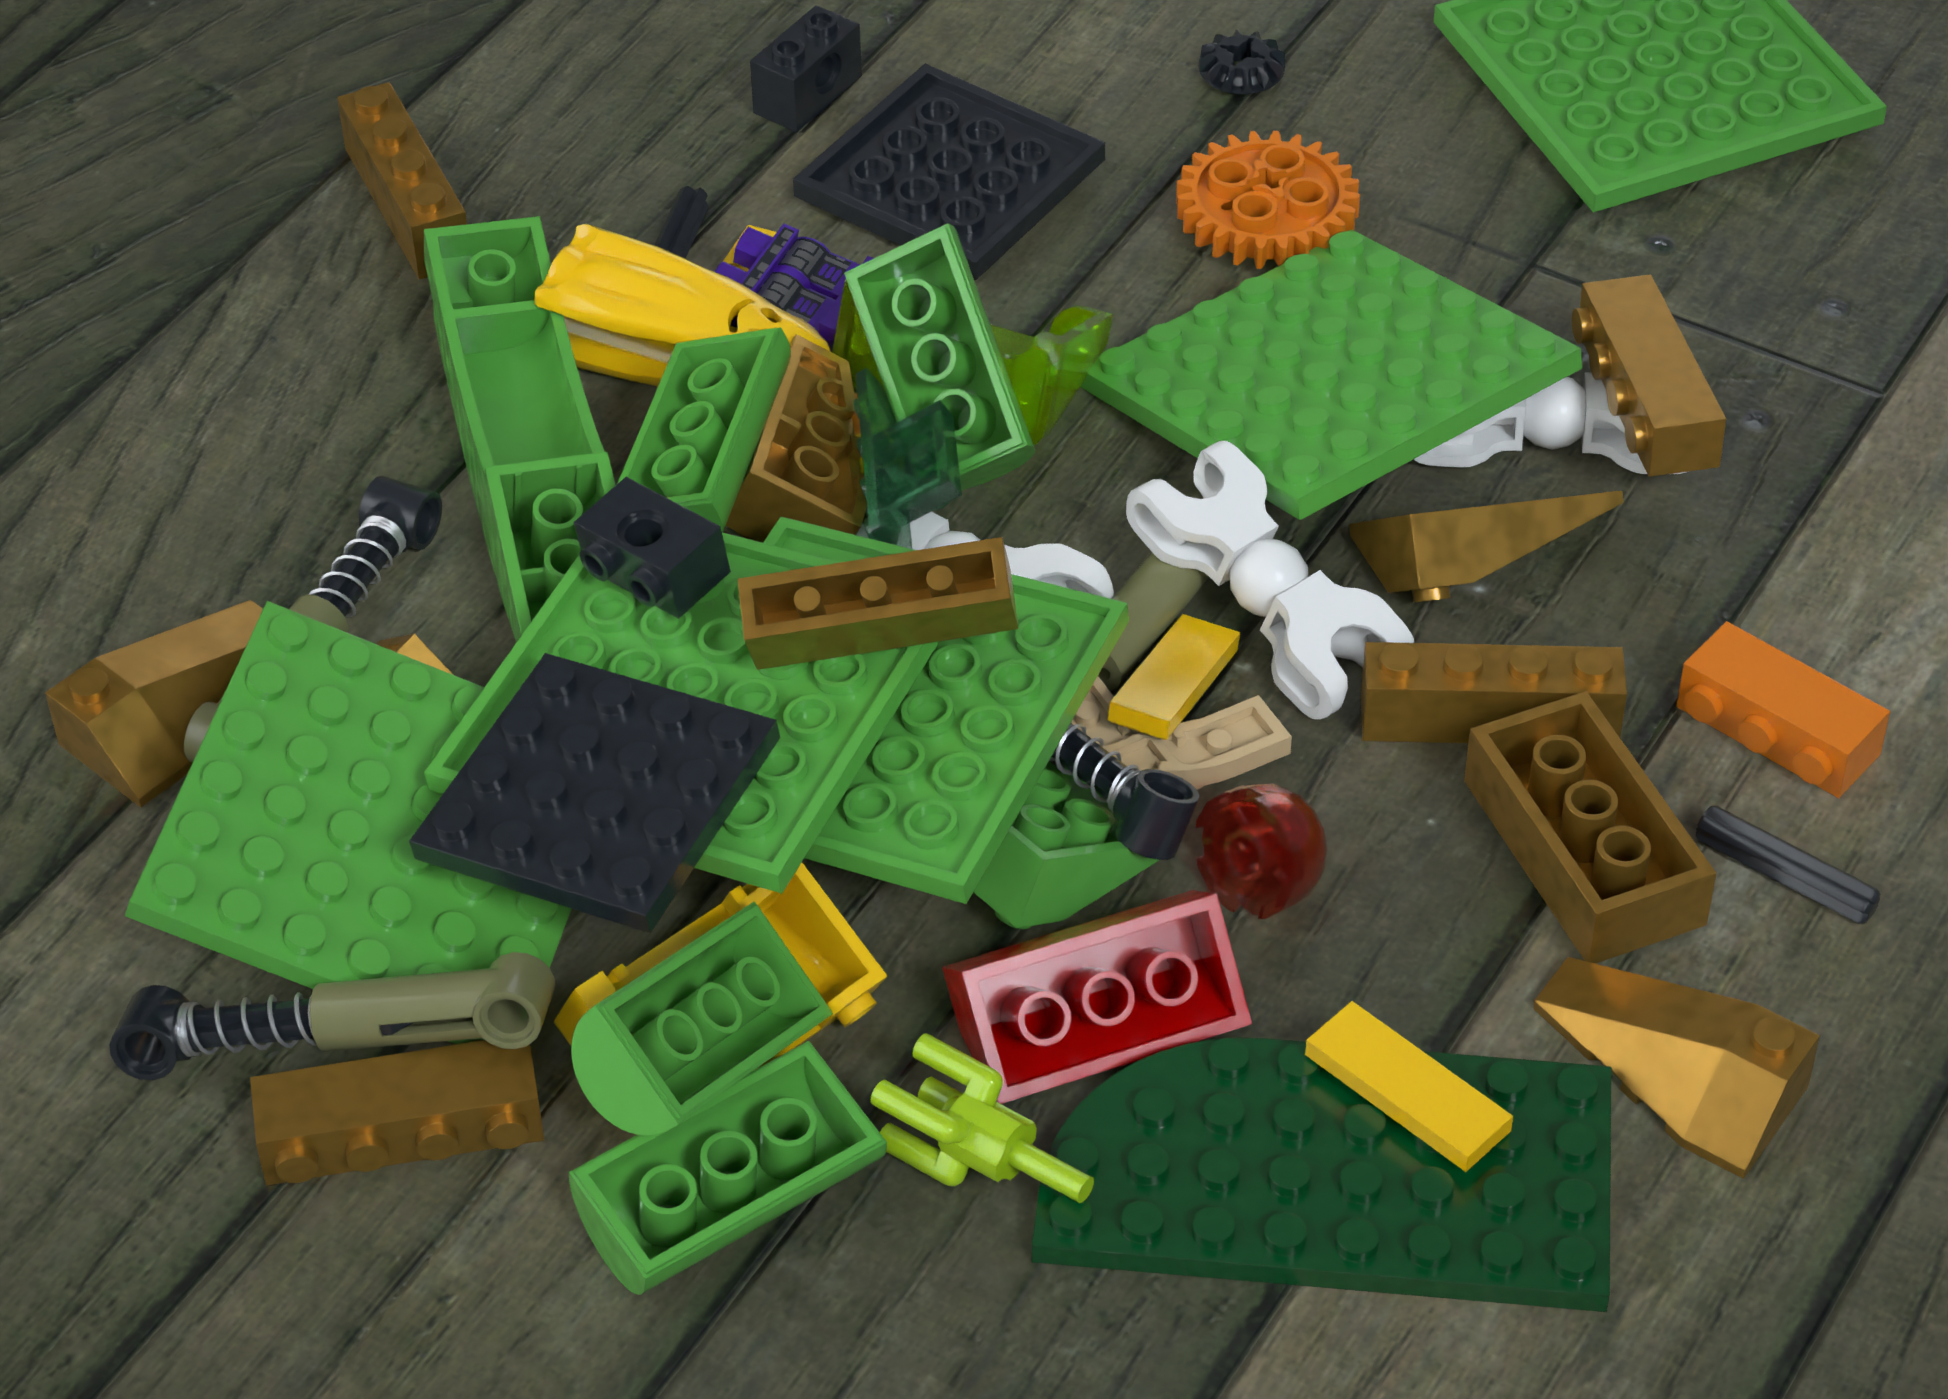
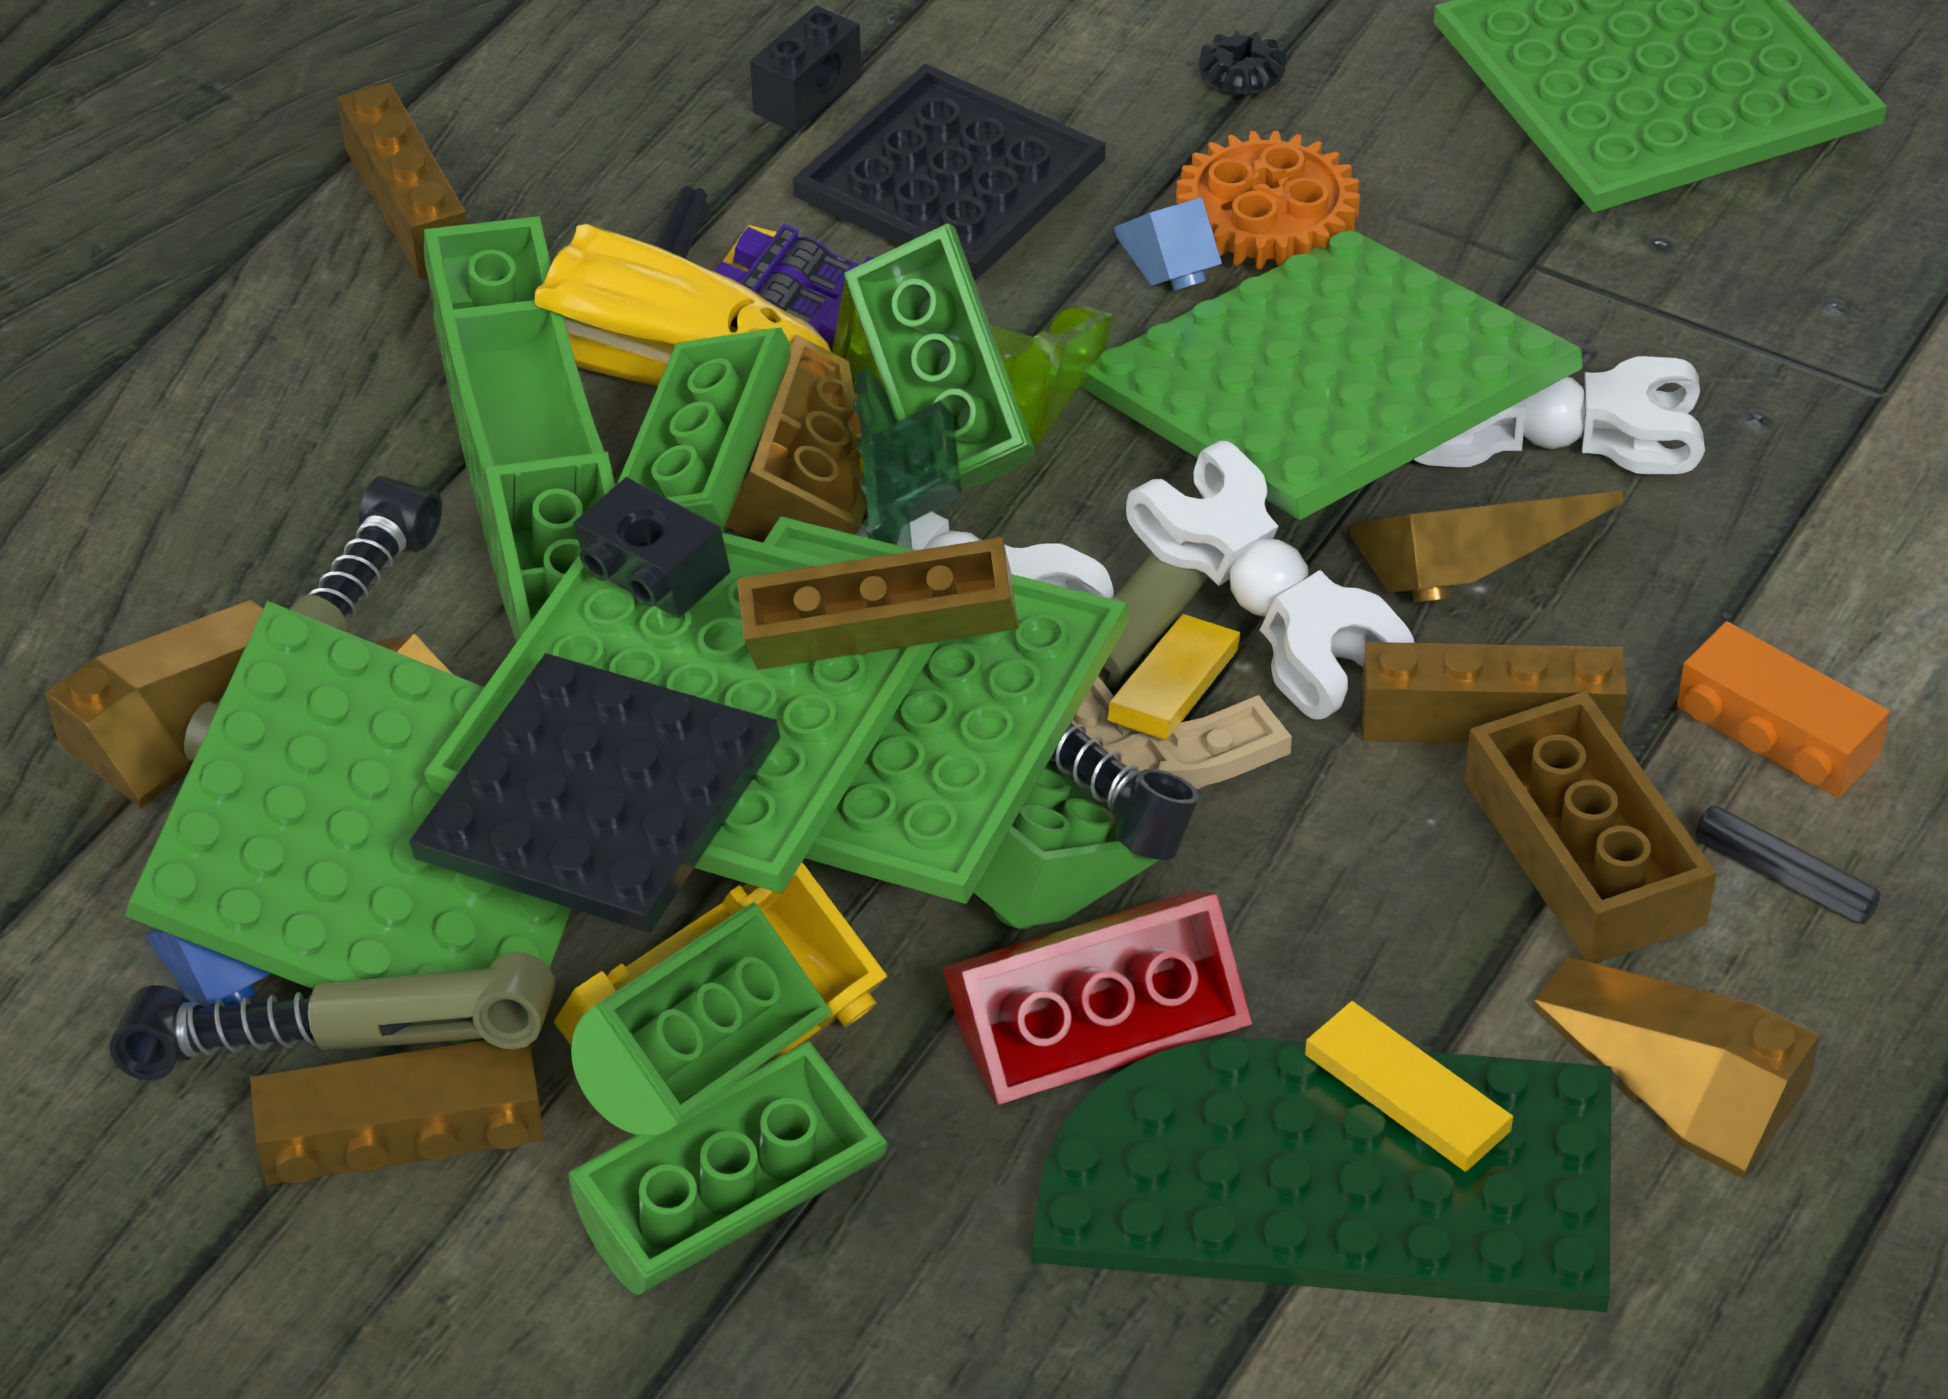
lime plant [870,1033,1094,1203] -> none
clear red cylinder [1195,783,1328,919] -> none
pearl gold brick [1571,275,1726,477] -> none
none -> blue slope [145,928,270,1007]
none -> medium blue slope [1114,197,1222,291]

